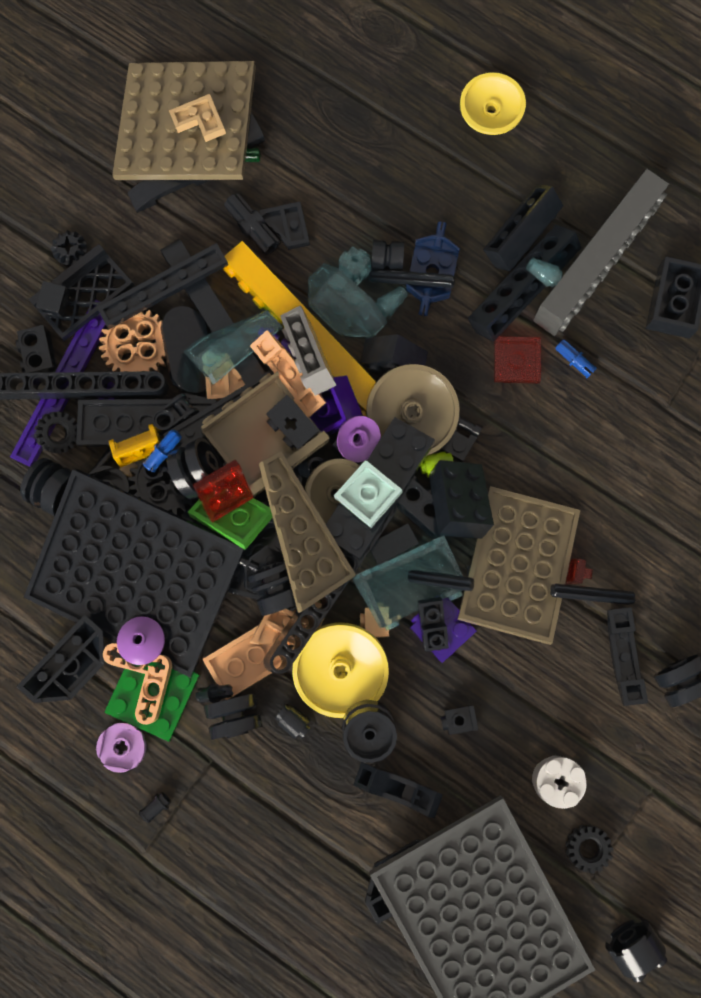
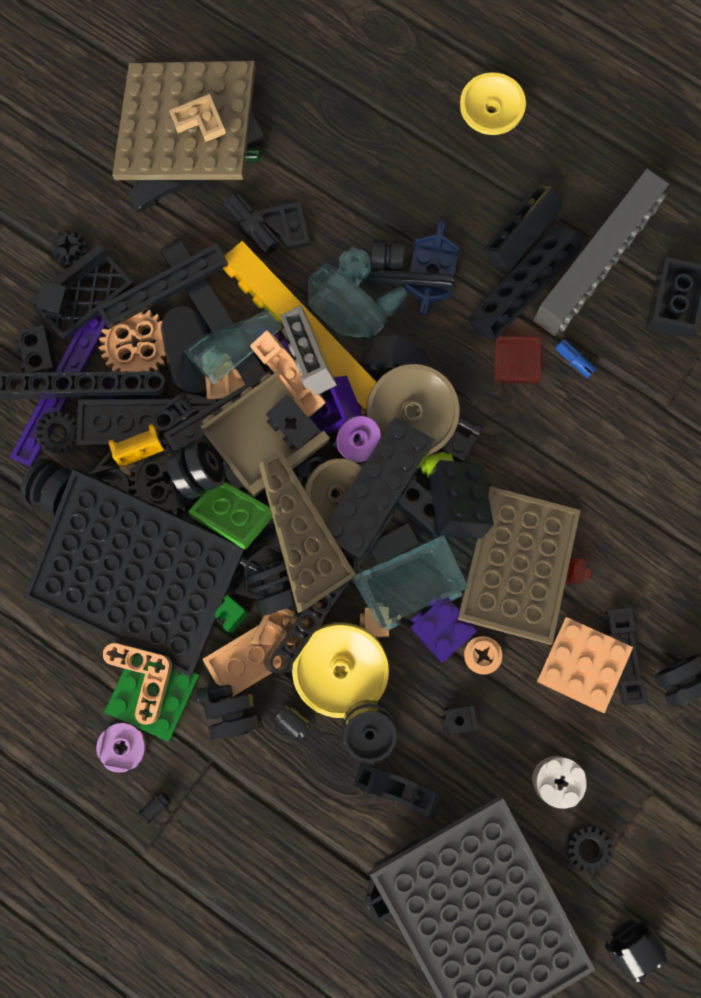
black wedge [16,614,105,703] -> none
medium lavender dish [117,617,165,665] -> none
blue axle [143,430,182,472] -> none
clear red plate [193,460,253,523] -> none
light aqua plate [334,460,403,528] -> none
black axle [408,570,475,591] -> none
black slope [417,597,449,652] -> none
clear light blue cone [526,258,562,287] -> none
black axle [550,583,636,605] -> none
none -> green hinge [215,595,250,633]
none -> light nougat gear [464,636,502,674]
none -> light nougat plate [537,617,633,713]

